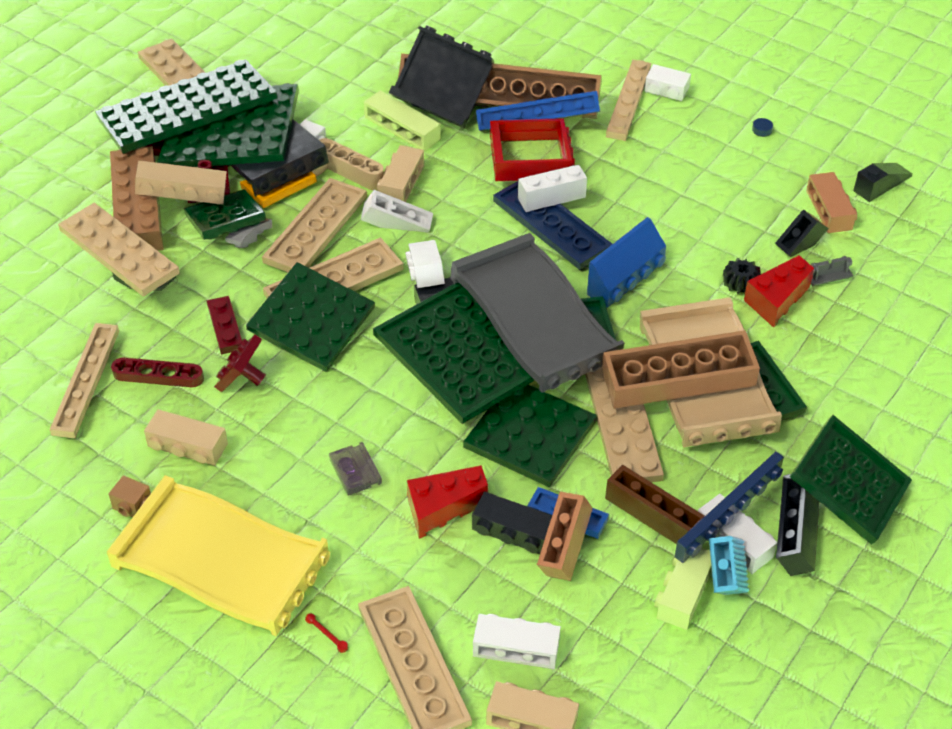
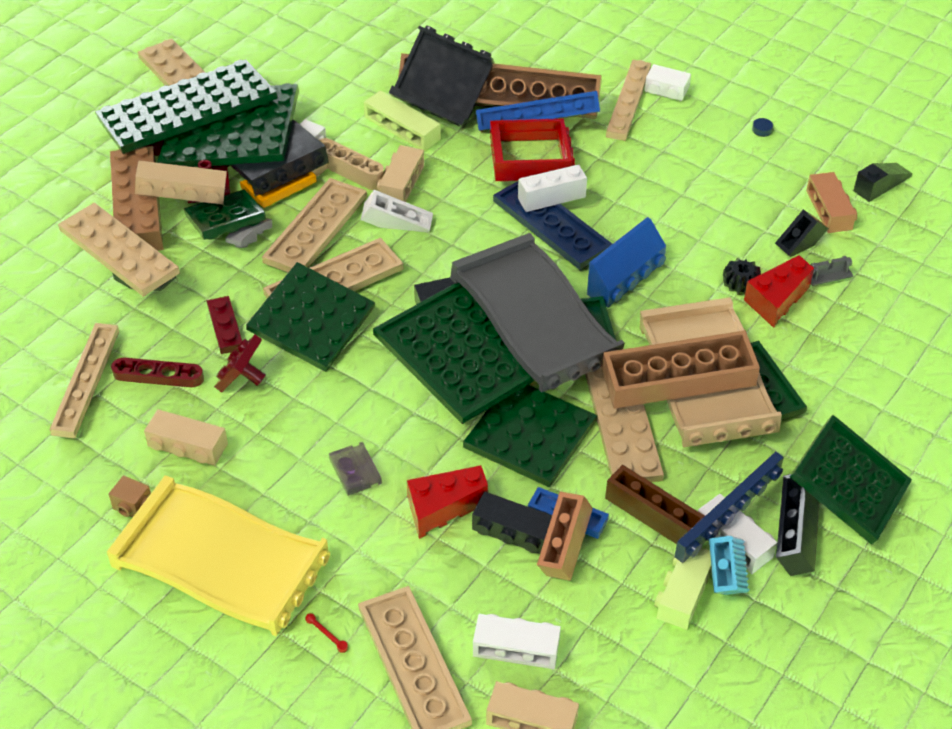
white brick [405,240,445,288] -> none

